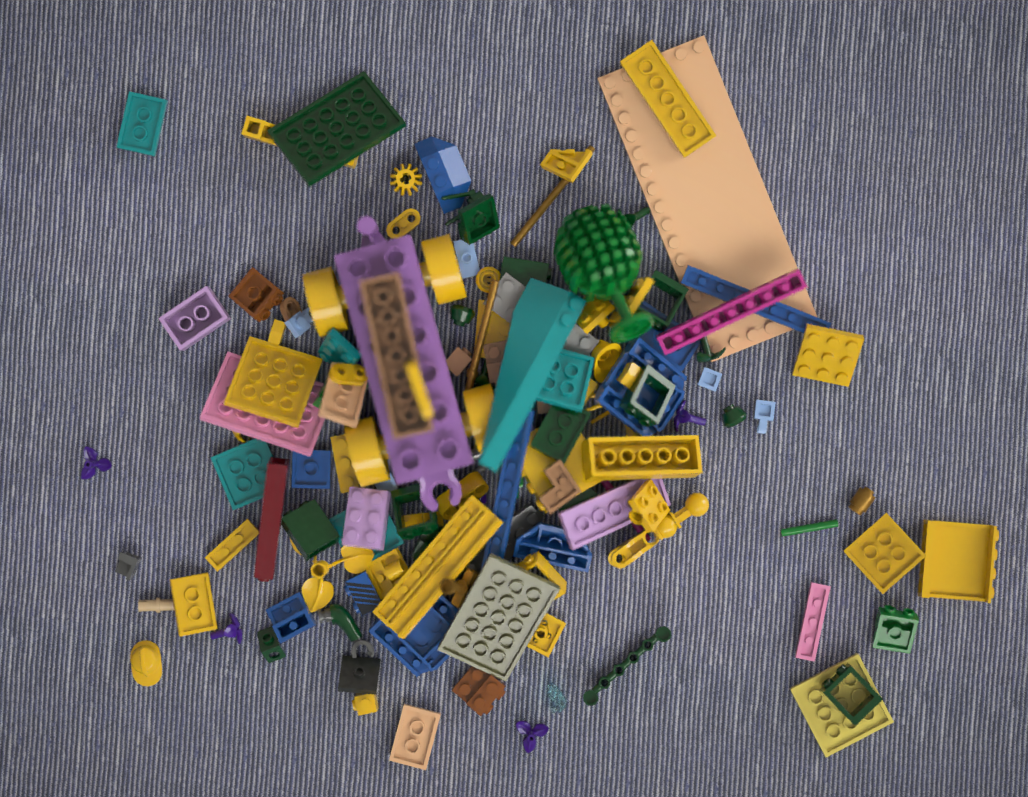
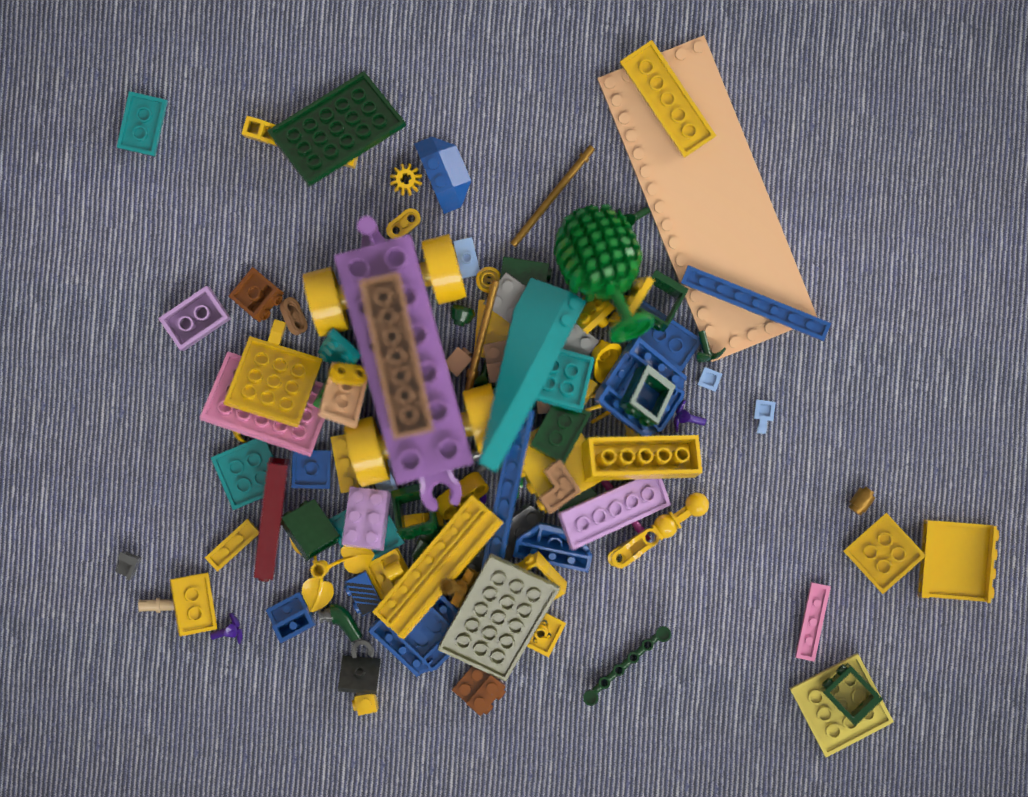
dark purple plant [81,446,112,480] -> none
yellow piece [130,640,162,687] -> none
dark green bracket [257,626,286,663] -> none
light blue plate [285,307,313,338] -> none
light nougat plate [389,704,441,770] -> none
yellow beam [405,360,434,419] -> none
dark green plant [441,189,483,226] -> none
dark green plate [457,193,500,245] -> none
dark purple plant [516,721,549,753] -> none
yellow wing [540,149,593,183] -> none
clear light blue bracket [546,681,568,714] -> none
yellow piece [617,362,642,389] -> none
yellow plate [628,479,670,533] -> none
dark pink brick [656,268,808,355] -> none
dark green cone [722,404,747,428] -> none
green bar [780,519,839,537] -> none
yellow plate [792,324,864,387] -> none
green plate [872,605,919,654] -> none

